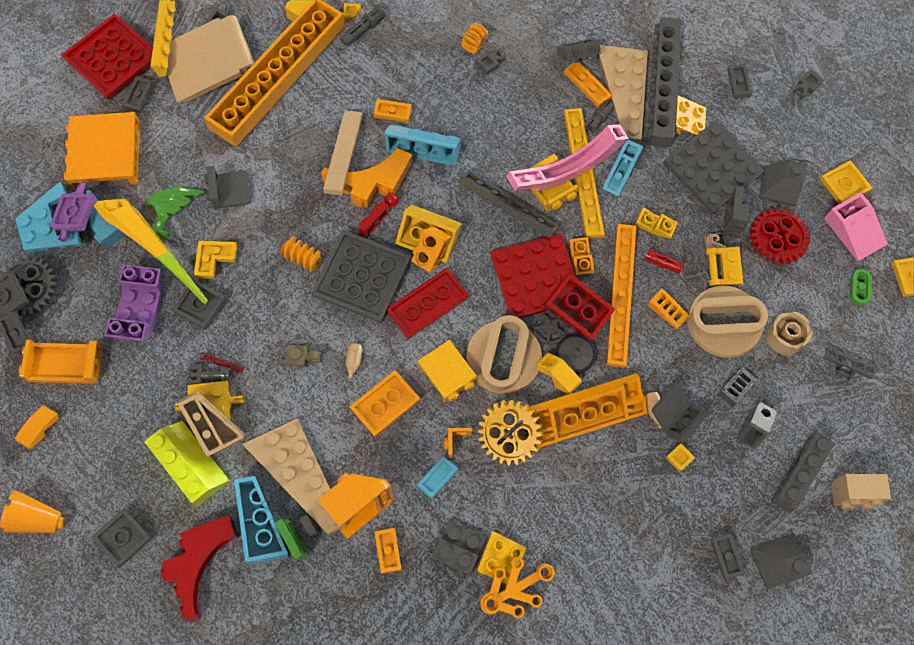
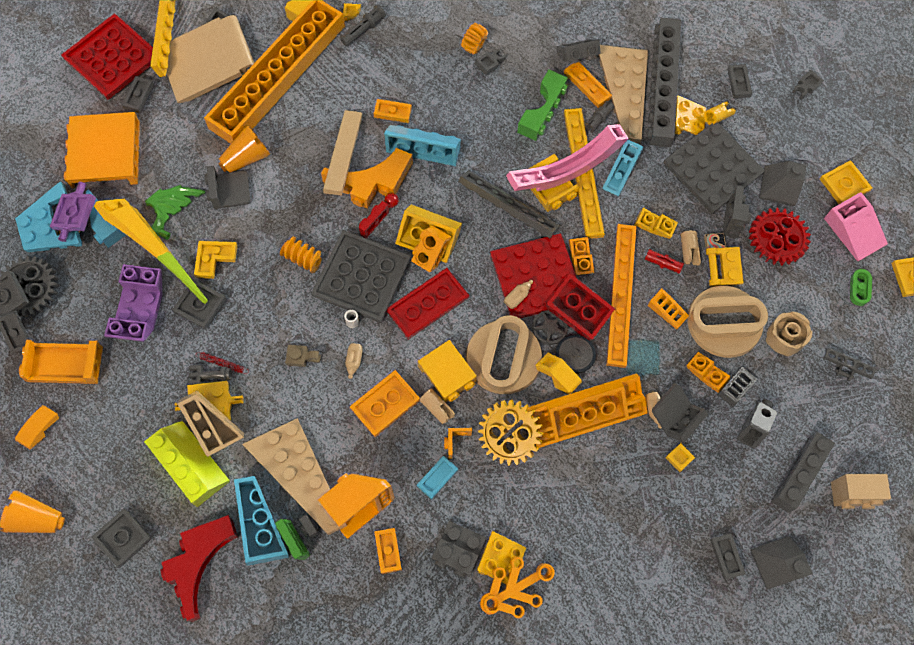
none -> light orange cone [218,125,270,173]
none -> white hinge [344,310,359,328]
none -> tan hinge [419,388,455,424]
none -> tan piece [504,280,533,309]
none -> bright green arch [517,69,568,141]
none -> clear light blue piece [627,339,659,376]
none -> tan hinge [680,230,701,266]
none -> light orange slope [686,352,730,393]
none -> yellow hinge [704,101,736,125]

